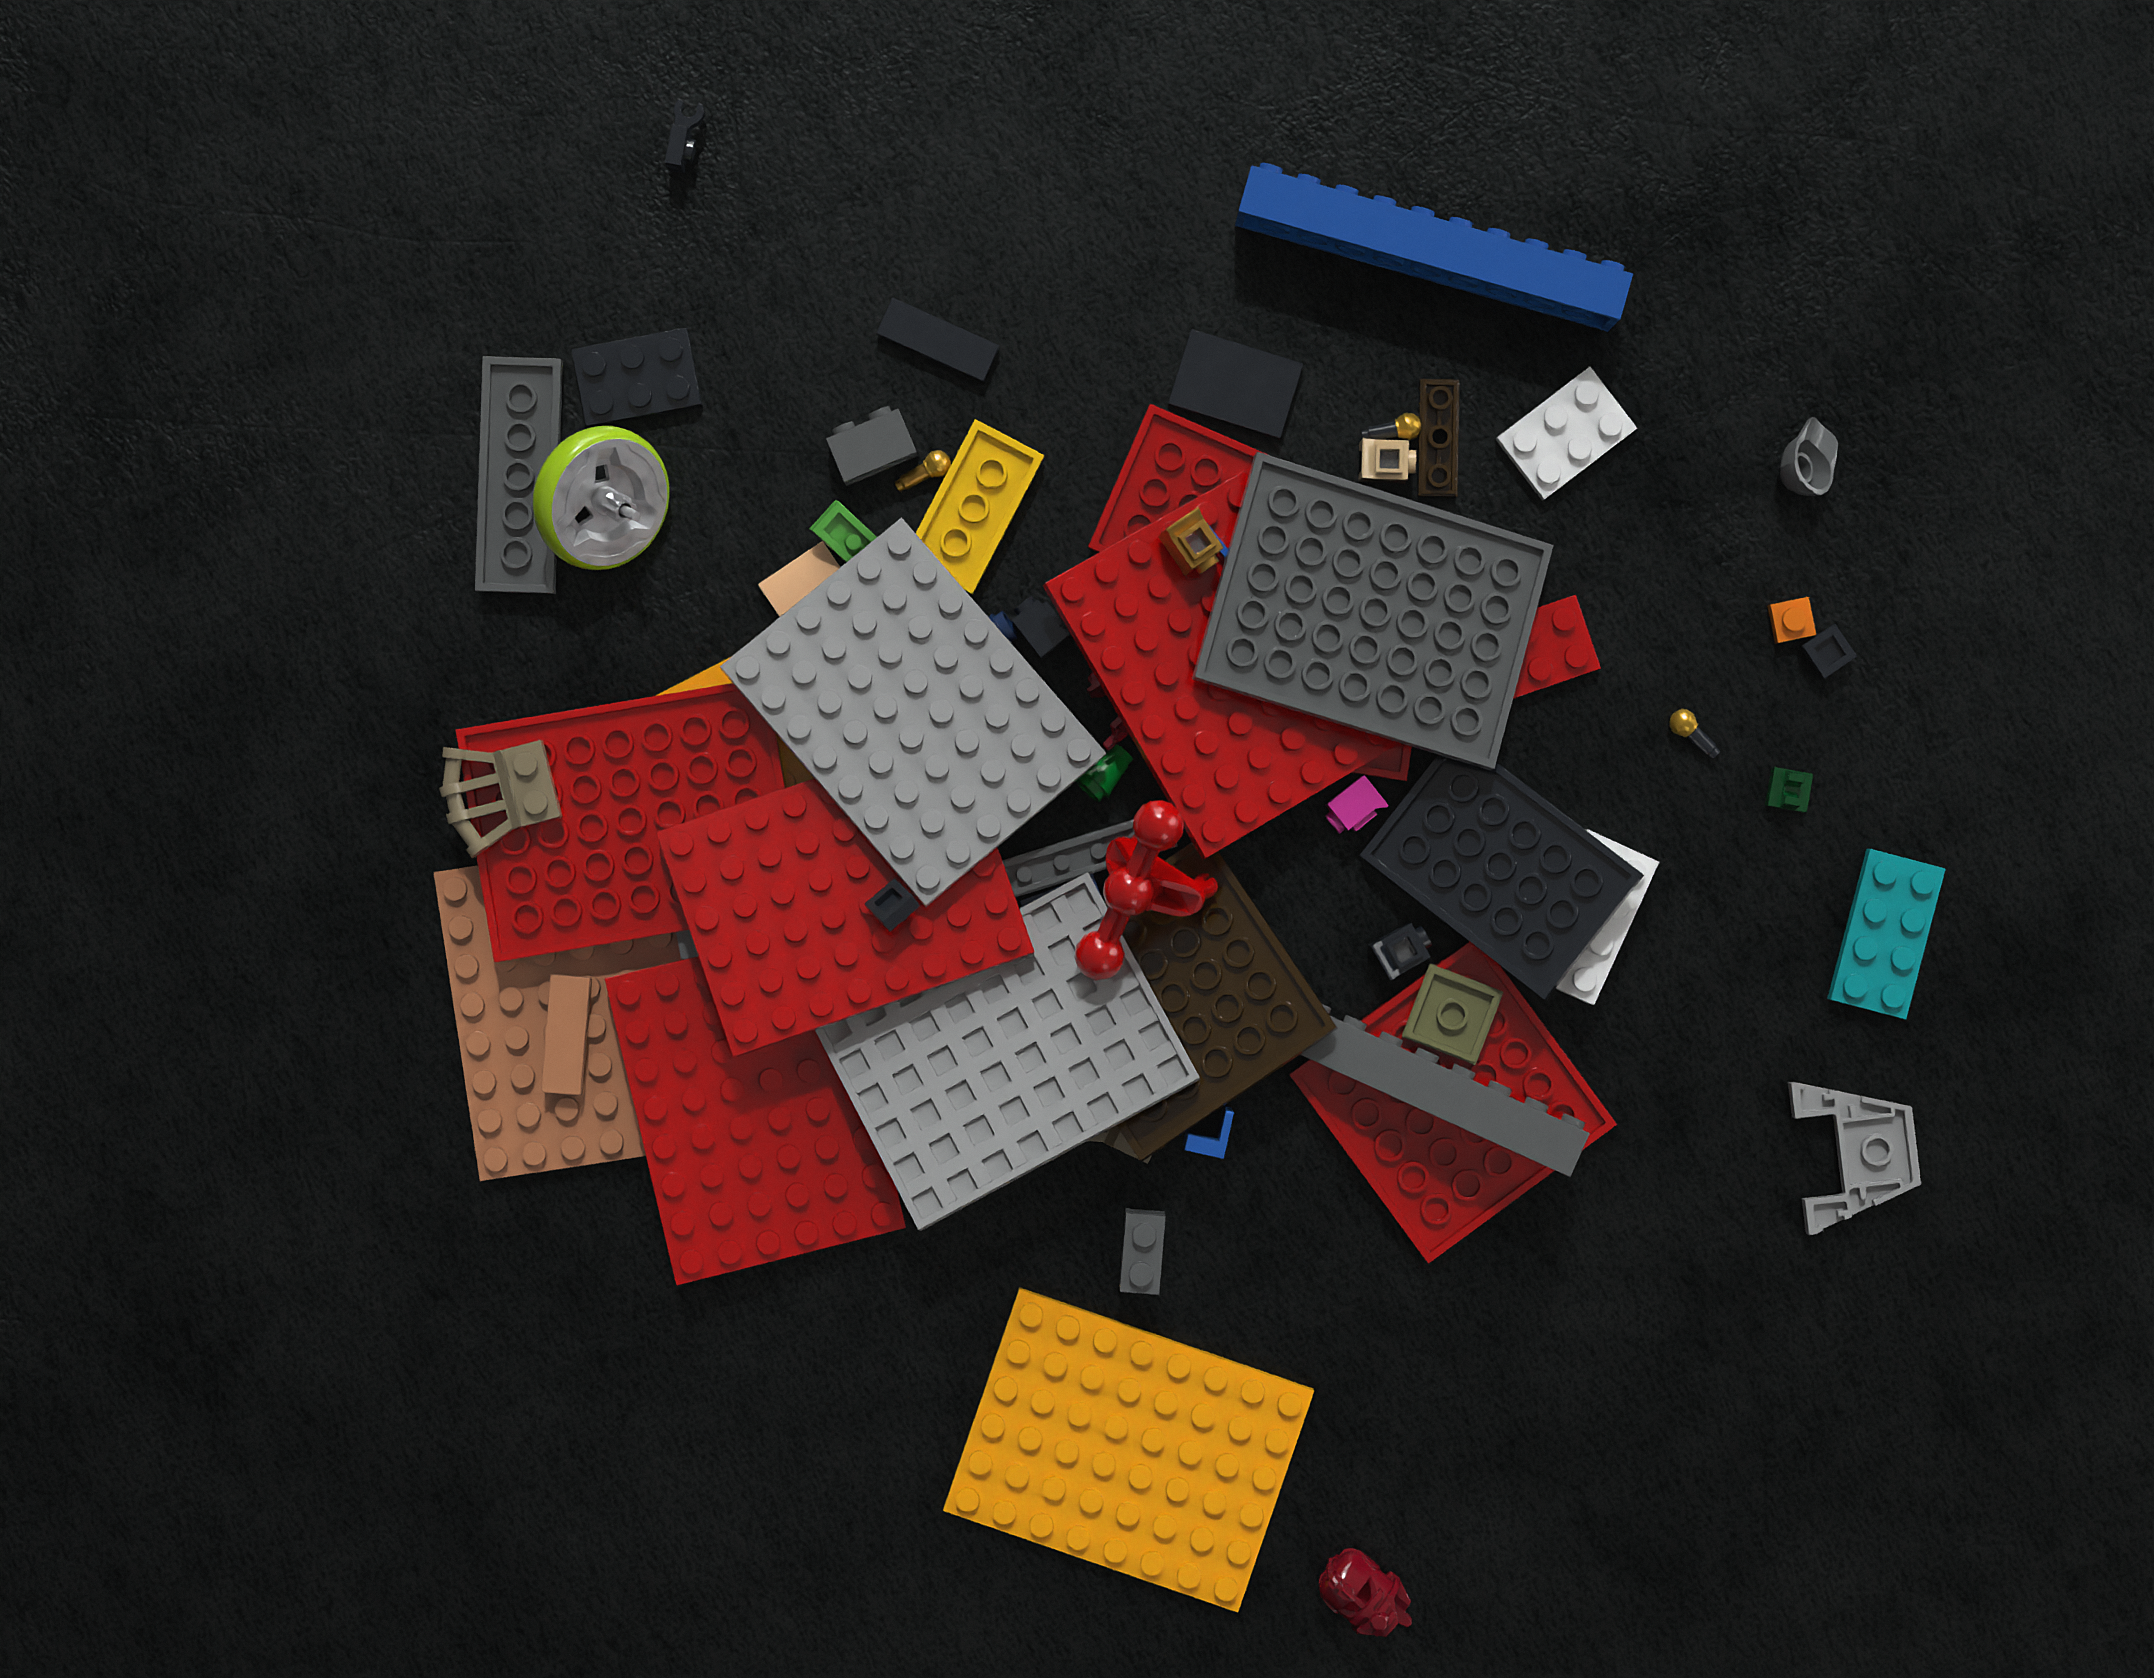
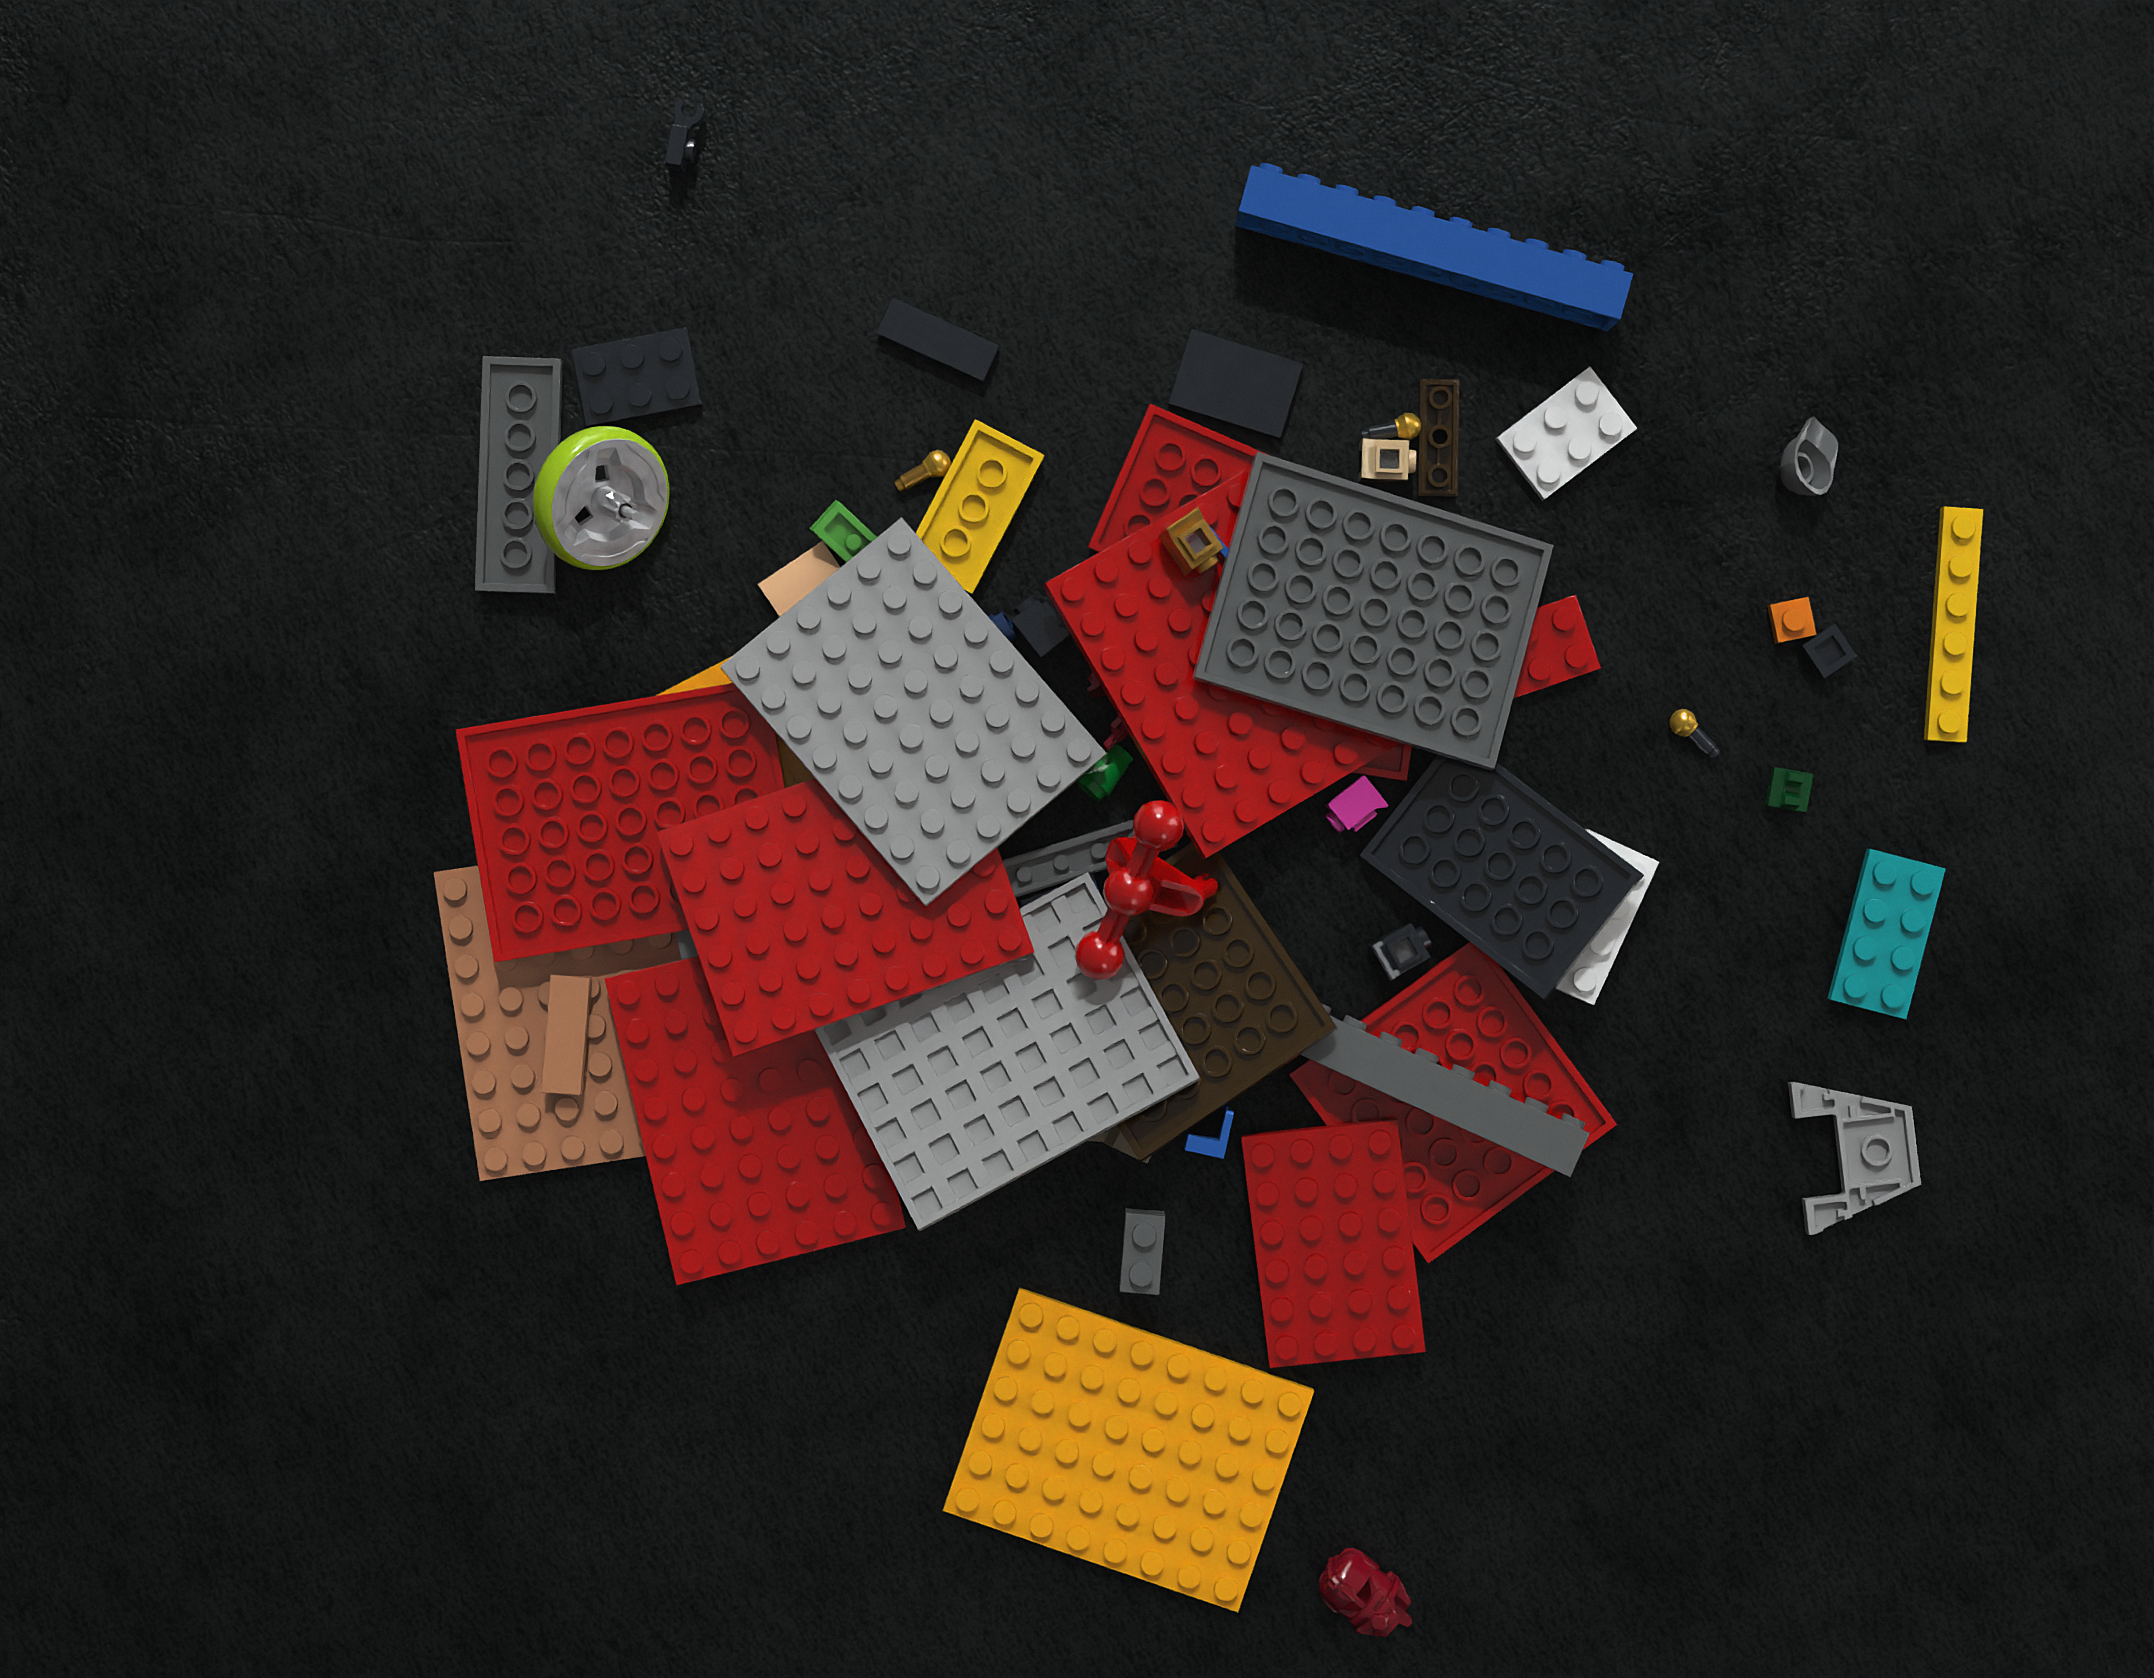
dark tan plate [439,740,563,858] -> none
dark grey brick [826,406,918,486] -> none
black plate [864,878,920,931] -> none
olive tile [1402,963,1503,1065] -> none
none -> red plate [1241,1118,1426,1368]
none -> yellow plate [1924,506,1983,743]

